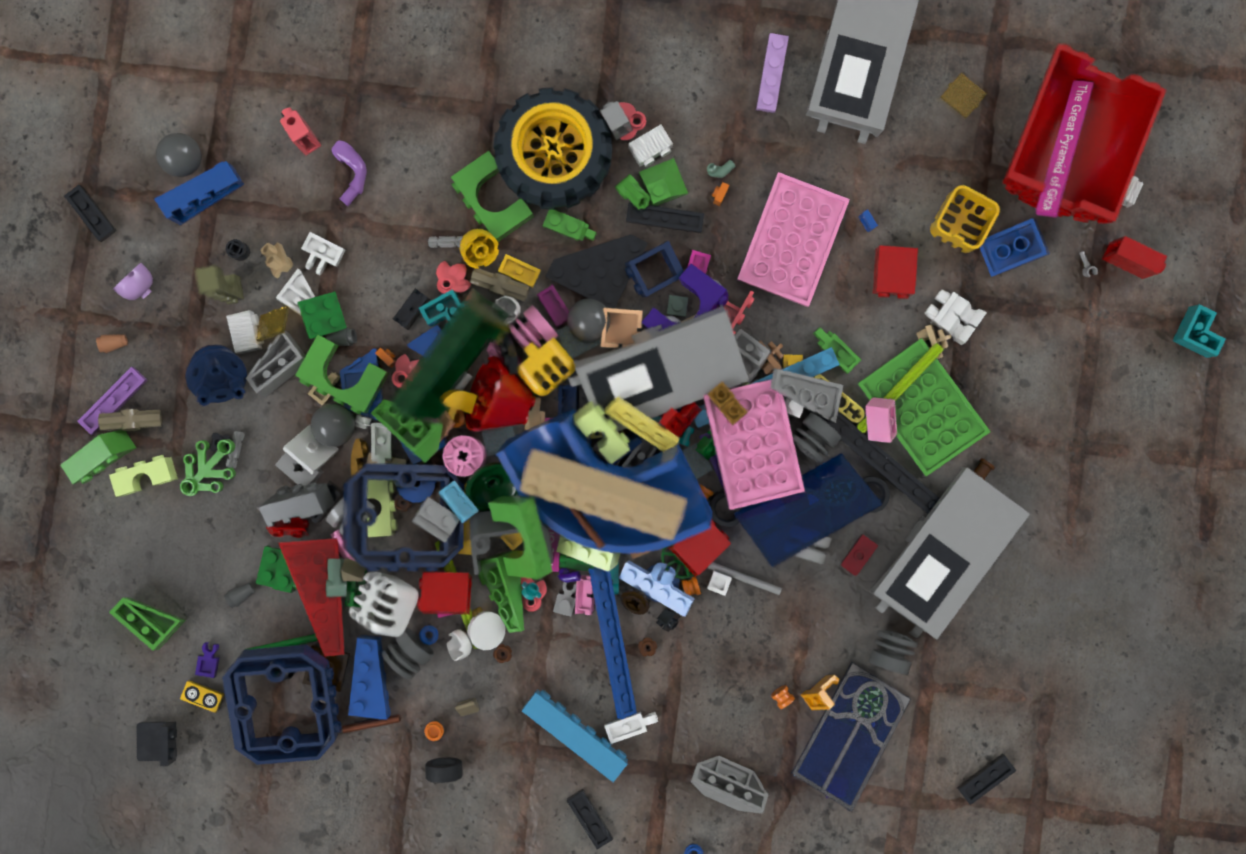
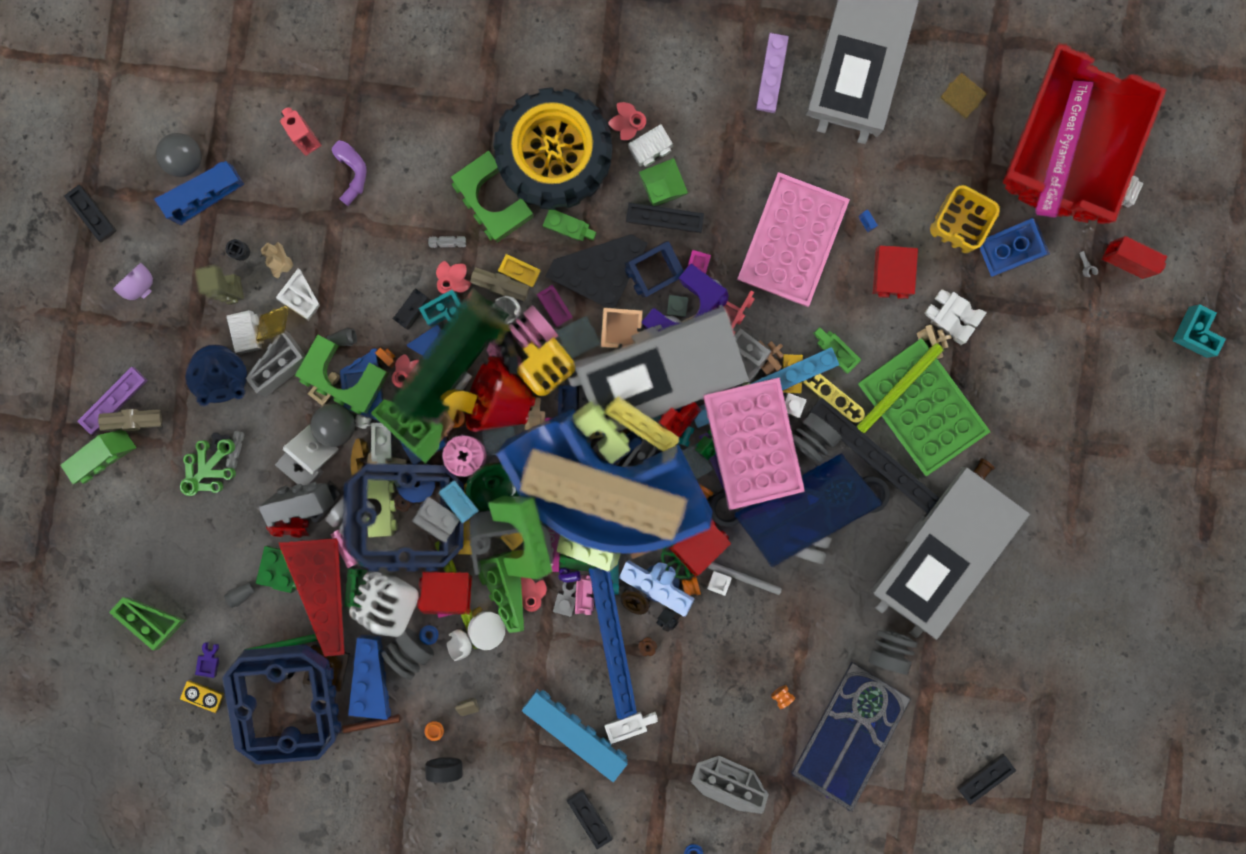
nougat cone [96,334,128,353] -> none
yellowish green arch [109,455,178,497] -> none
black bracket [137,722,177,766] -> none
green plate [297,292,347,339] -> none
white hinge [301,232,345,275] -> none
sand green piece [326,559,347,597] -> none
dark tan slope [341,558,366,581] -> none
yellow cylinder [459,229,499,269] -> none
reddish brown plate [493,644,512,663] -> none
teal plate [521,582,542,600] -> none
dark grey piece [567,299,610,342] -> none
copper bar [568,507,606,549] -> none
light grey brick [601,101,633,140] -> none
bright green piece [615,174,651,210] -> none
sand green arm [707,160,736,178] -> none
pearl gold slope [707,382,748,426] -> none
orange plate [712,182,729,206] -> none
light grey wing [770,369,843,423] -> none
light orange piece [801,674,839,710] -> none
dark red plate [840,534,878,576] -> none
bright pink panel [866,398,897,443] -> none

